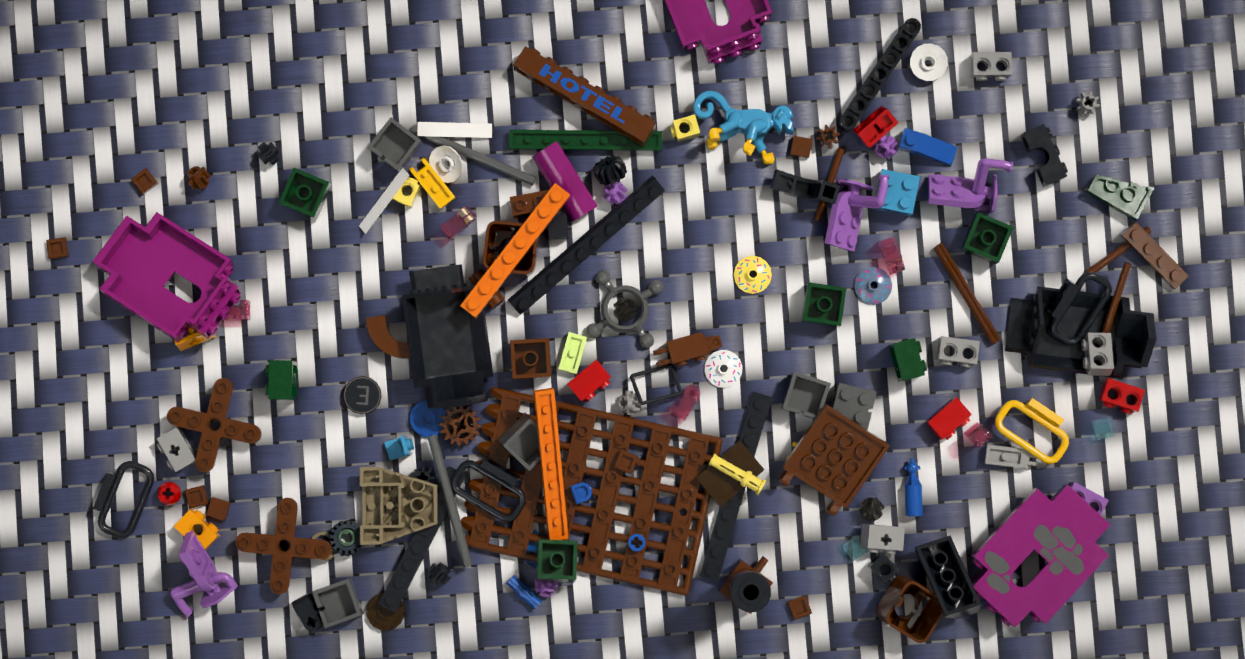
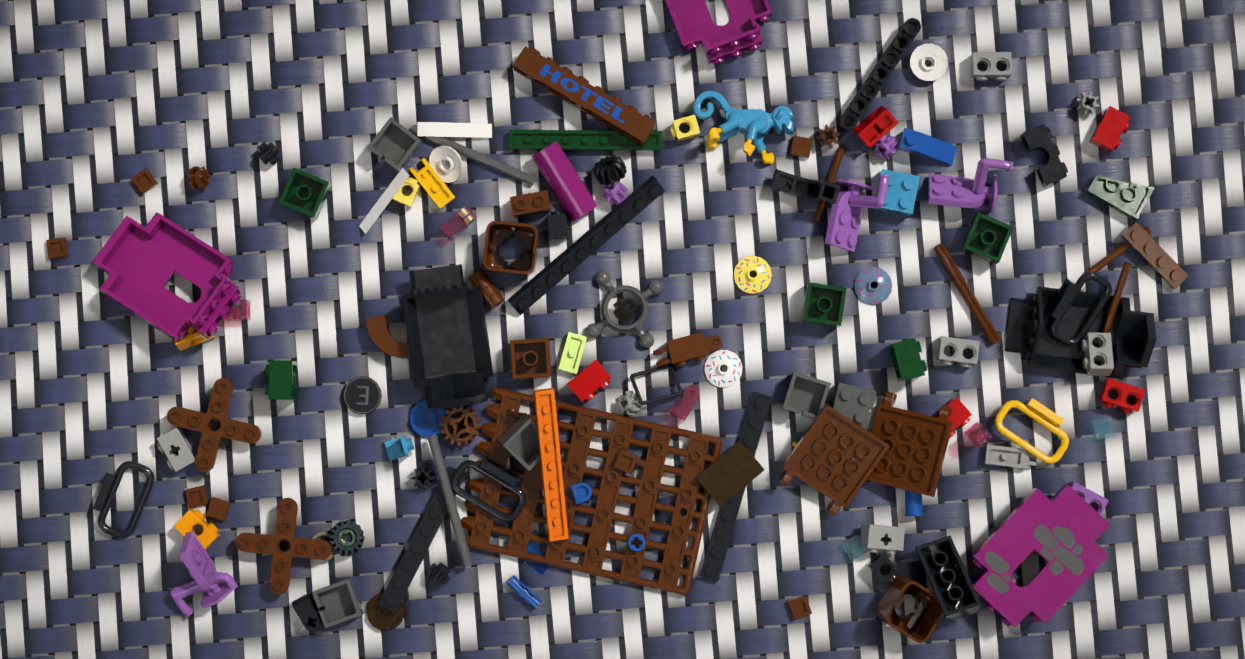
red piece [157,481,181,506] -> none
dark tan wedge [360,467,438,545] -> none
orange plate [460,183,571,318] -> none
medium lavender gear [535,580,558,597] -> none
dark green brick [536,539,578,583] -> none
light yellow pin [709,454,767,495] -> none
piece [718,556,773,614] -> none
clear smoke gear [859,497,885,521] -> none
clear pink leg [876,237,905,275] -> none
none -> reddish brown plate [867,392,953,497]
none -> red brick [1089,106,1130,152]

